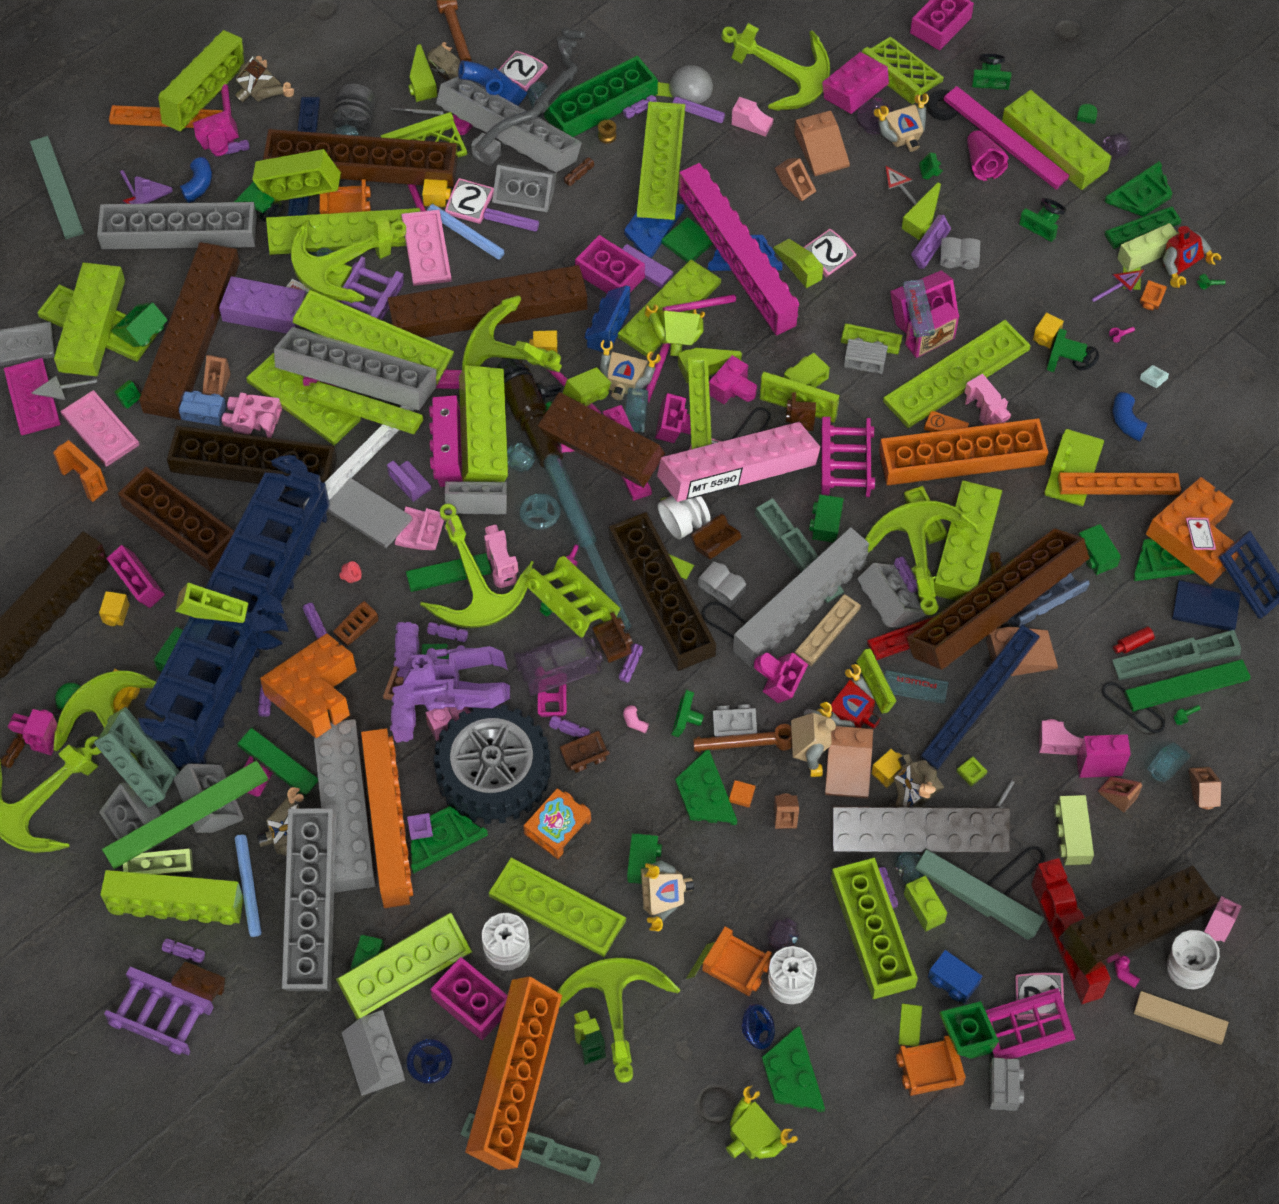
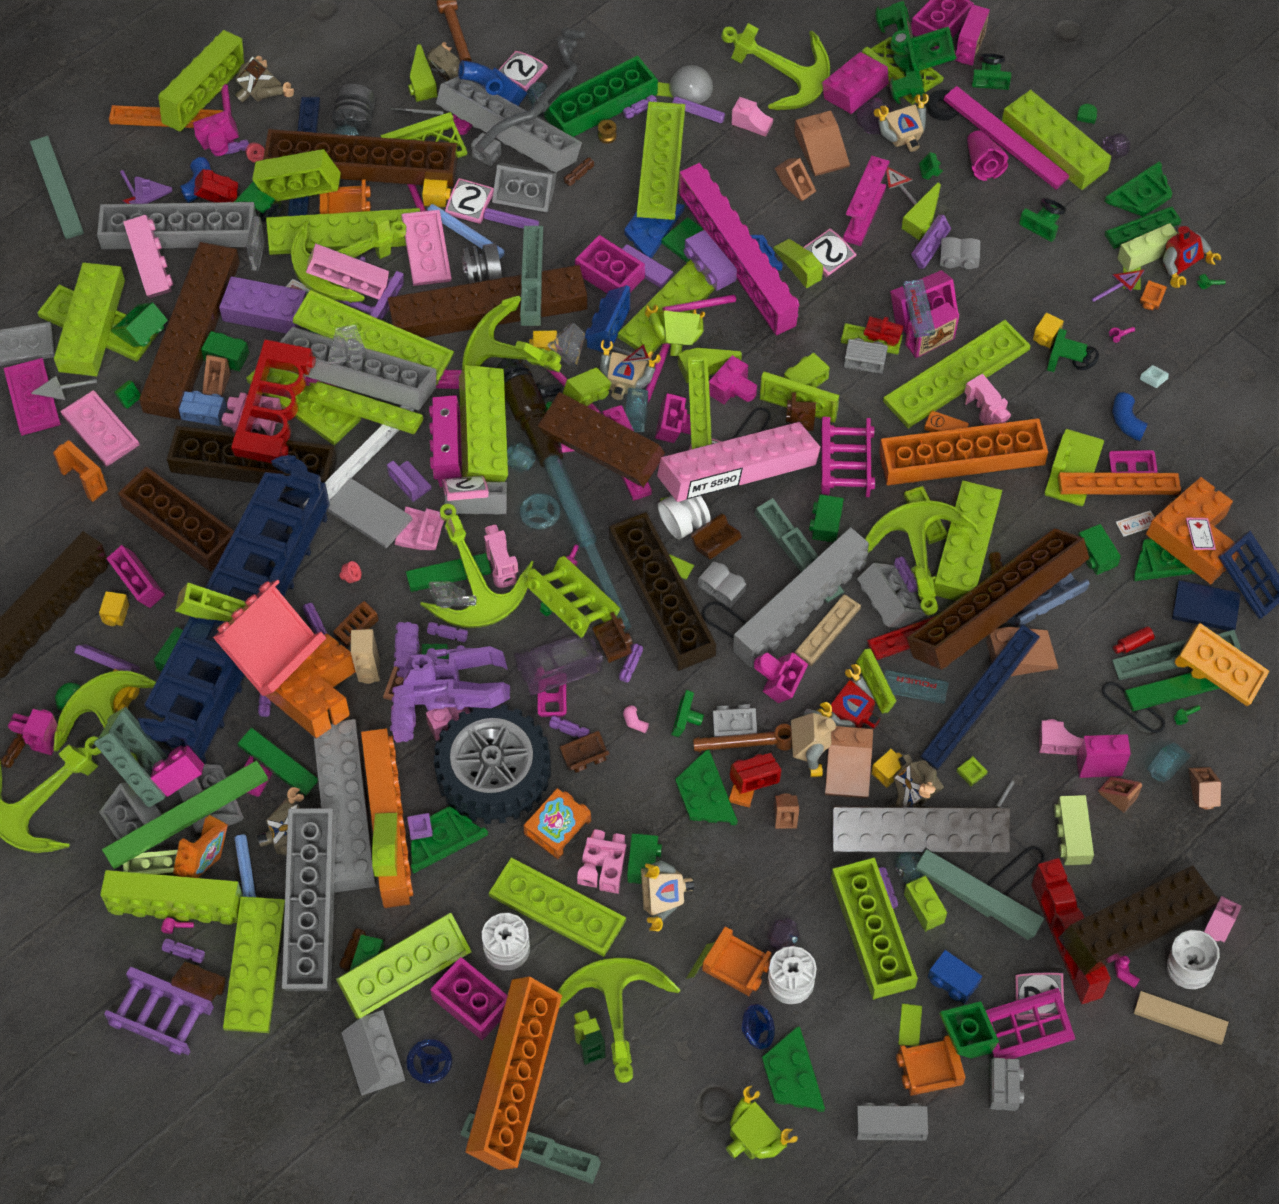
none -> medium lavender tile [74,644,140,673]
none -> bright pink brick [123,215,173,298]
none -> dark pink brick [151,745,204,797]
none -> dark pink hand [161,918,194,934]
none -> orange panel [173,815,228,878]
none -> red brick [194,169,238,203]
none -> green brick [201,331,250,372]
none -> coral panel [213,580,326,696]
none -> lime plate [223,897,285,1033]
none -> red fence [231,340,316,463]
none -> coral tile [245,142,265,162]
none -> clear tile [246,216,265,271]
none -> bright pink brick [306,243,389,300]
none -> clear wing [328,325,366,364]
none -> reddish brown axle [339,928,366,971]
none -> tan brick [351,629,380,684]
none -> lime slope [372,813,397,877]
none -> clear wing [429,581,477,608]
none -> slope [442,476,488,501]
none -> flat silver wheel [462,243,502,284]
none -> sand green slope [520,226,543,326]
none -> clear wing [547,323,585,367]
none -> bright pink hips [577,829,626,894]
none -> light grey piece [612,344,650,363]
none -> medium lavender brick [684,230,737,291]
none -> red brick [730,753,782,794]
none -> dark pink fence [843,155,890,246]
none -> light grey brick [856,1103,928,1140]
none -> red hips [864,317,904,346]
none -> green piece [875,1,957,104]
none -> dark pink brick [955,5,990,66]
none -> dark pink piece [1109,450,1157,473]
none -> white sticker [1116,510,1155,537]
none -> light orange hinge [1175,623,1269,706]

